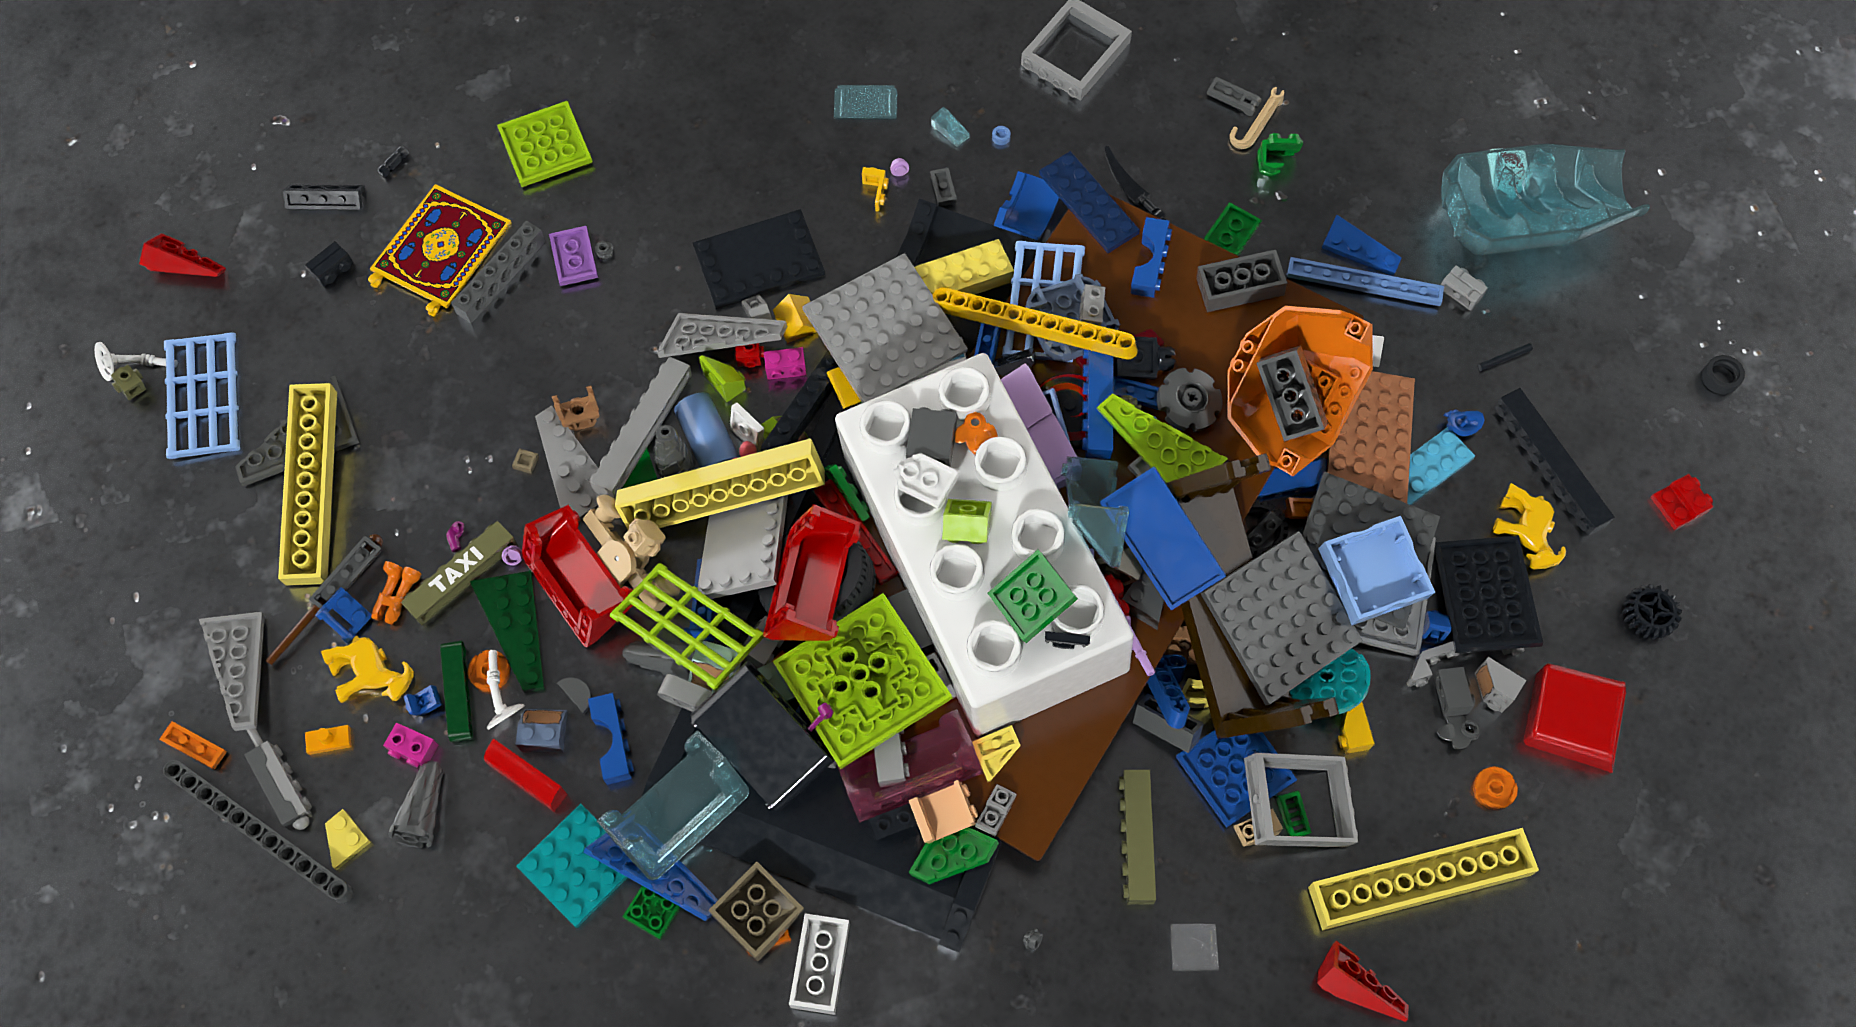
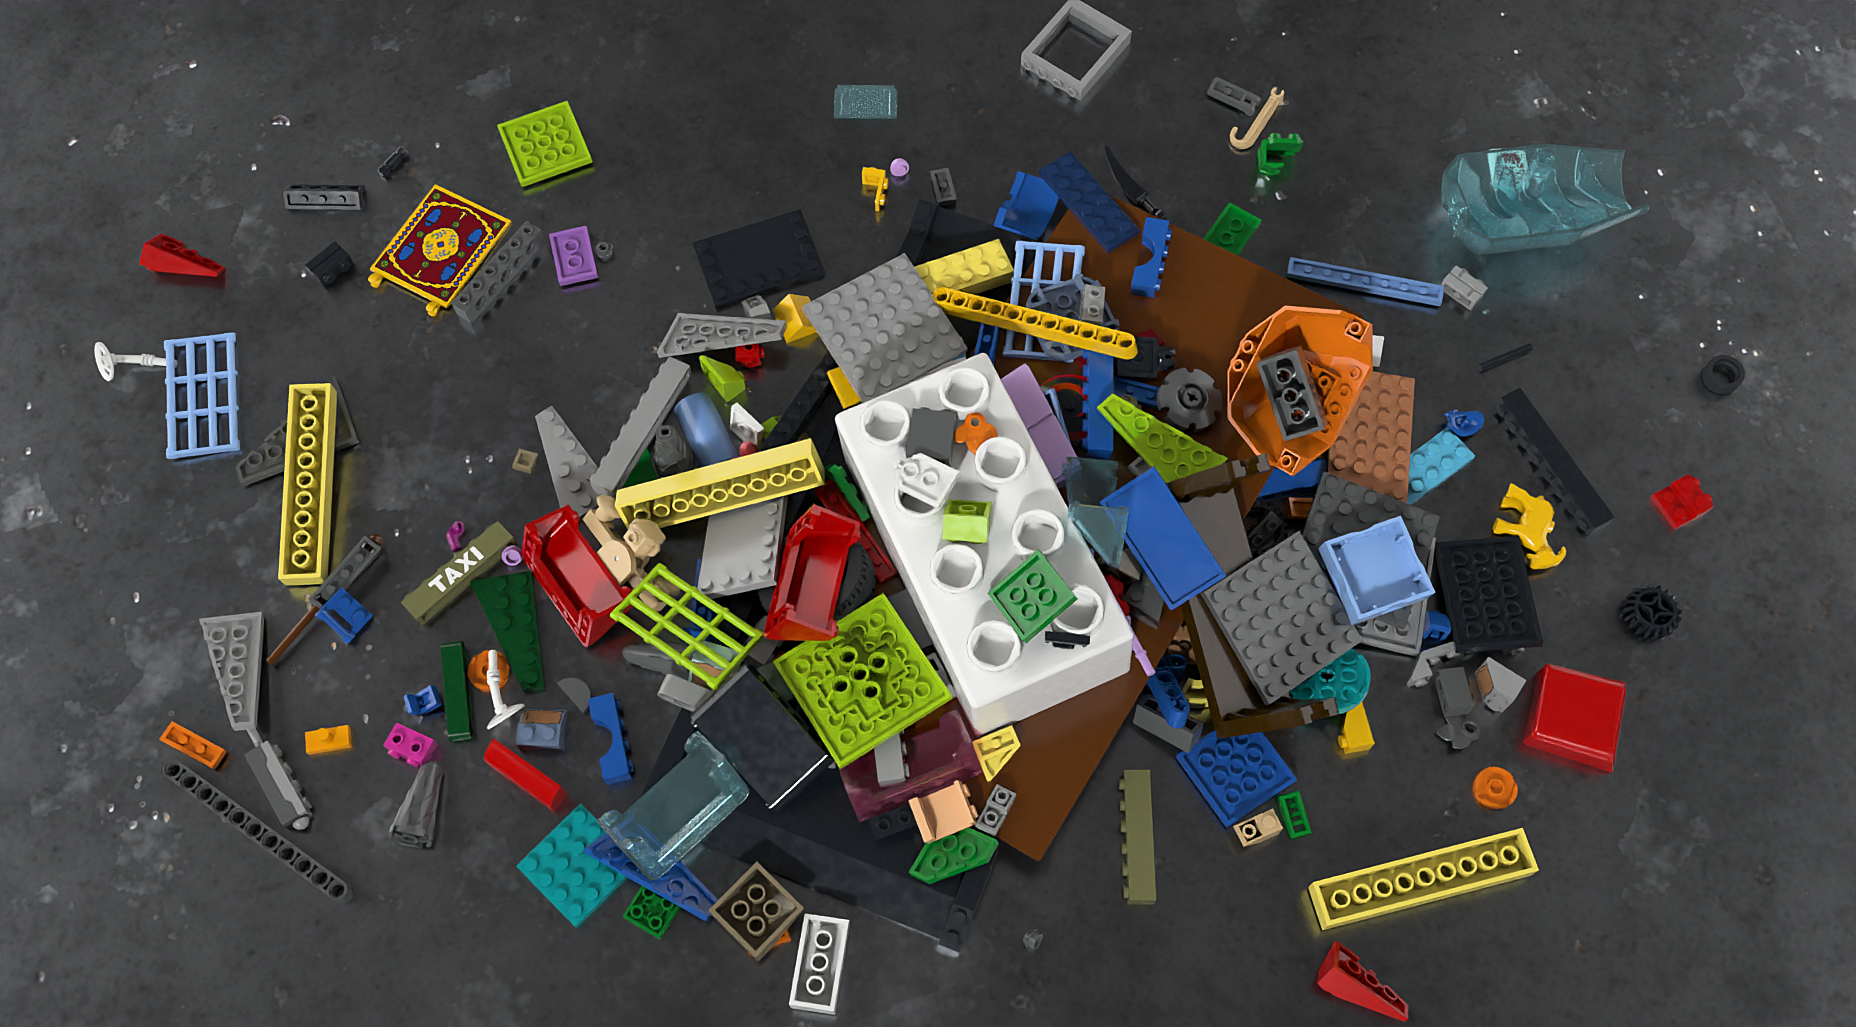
olive brick [111,364,146,400] -> none
yellow animal [321,636,414,703] -> none
light yellow wing [325,809,371,870] -> none
orange piece [371,561,422,625] -> none
medium nougat piece [552,385,600,431] -> none
dark pink brick [764,347,806,380] -> none
magenta hand [808,703,833,732] -> none
clear light blue slope [931,107,970,147] -> none
medium blue tile [992,126,1011,145] -> none
black plate [994,348,1036,377] -> none
clear tile [1170,924,1219,971] -> none
dark grey brick [1197,249,1287,312] -> none
light grey window [1244,753,1358,847] -> none
blue wing [1322,215,1401,276] -> none

